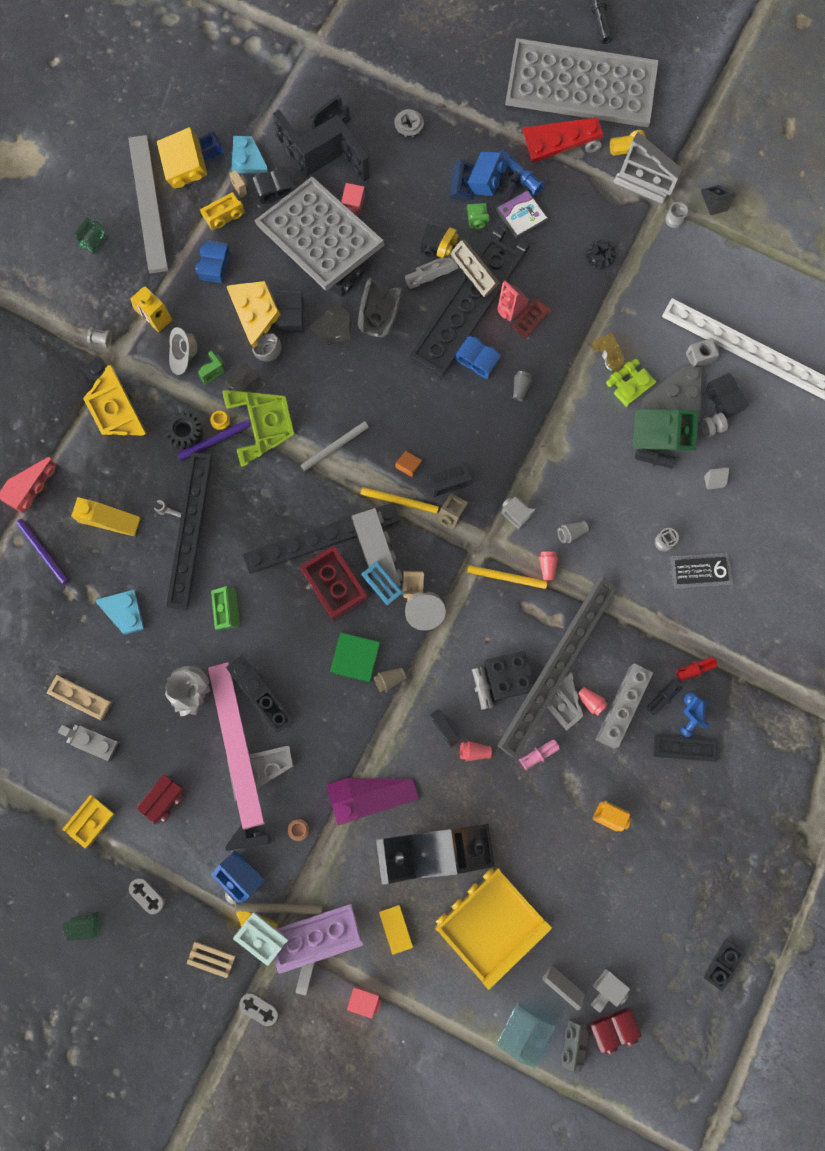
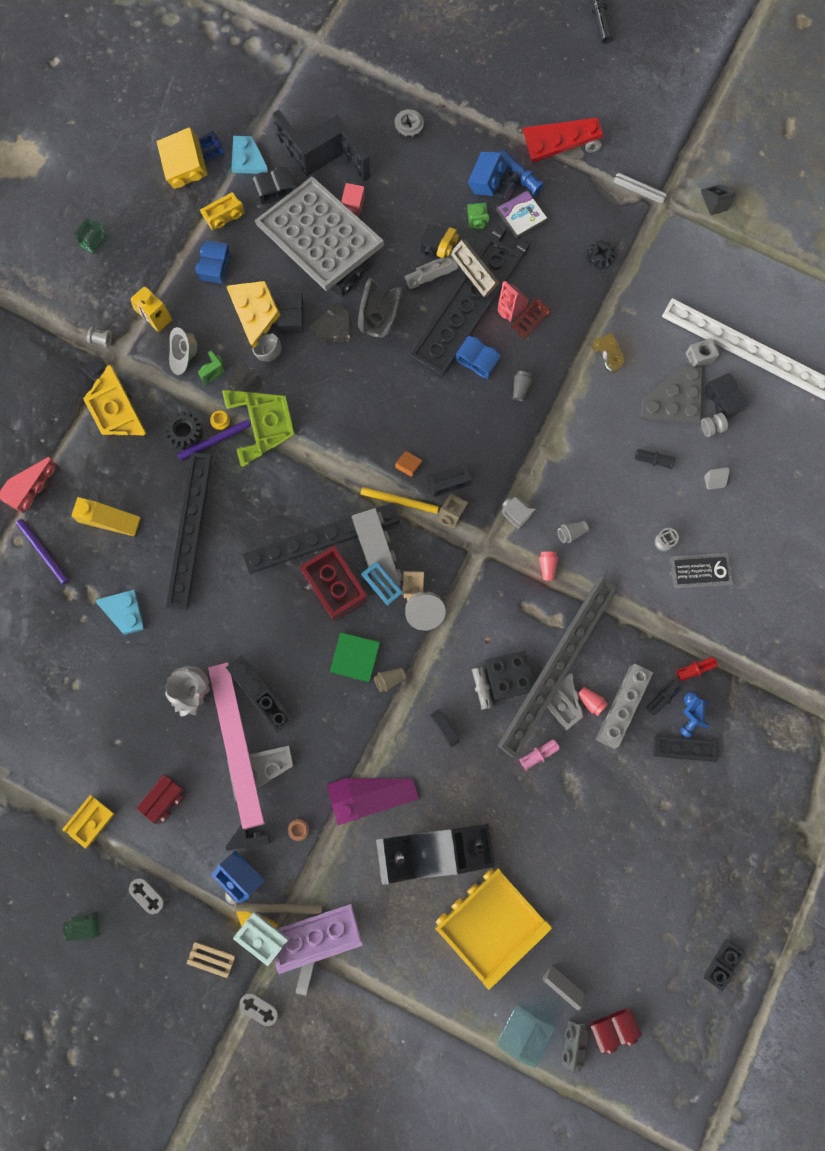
tan tile [47,675,112,721] -> none
light grey hinge [58,725,119,762] -> none
light grey tile [128,135,169,274] -> none
light grey hand [154,500,181,518] -> none
bright green slope [211,586,240,630] -> none
tan plate [229,170,248,198] -> none
light grey bar [301,421,369,471] -> none
black hinge [310,95,351,130] -> none
coral brick [347,985,382,1018] -> none
yellow tile [379,905,413,955] -> none
dark blue slope [450,159,475,200] -> none
coral cone [460,740,492,761] -> none
yellow bar [467,565,547,589] -> none
light grey plate [505,38,658,127] -> none
light grey brick [590,969,630,1013] -> none
light orange brick [593,801,632,832] -> none
lime plate [606,359,656,407] -> none
yellow piece [610,130,646,156] -> none
light grey wedge [619,131,682,195] -> none
dark green slope [632,409,699,451] -> none
light grey wheel [665,202,688,228] -> none

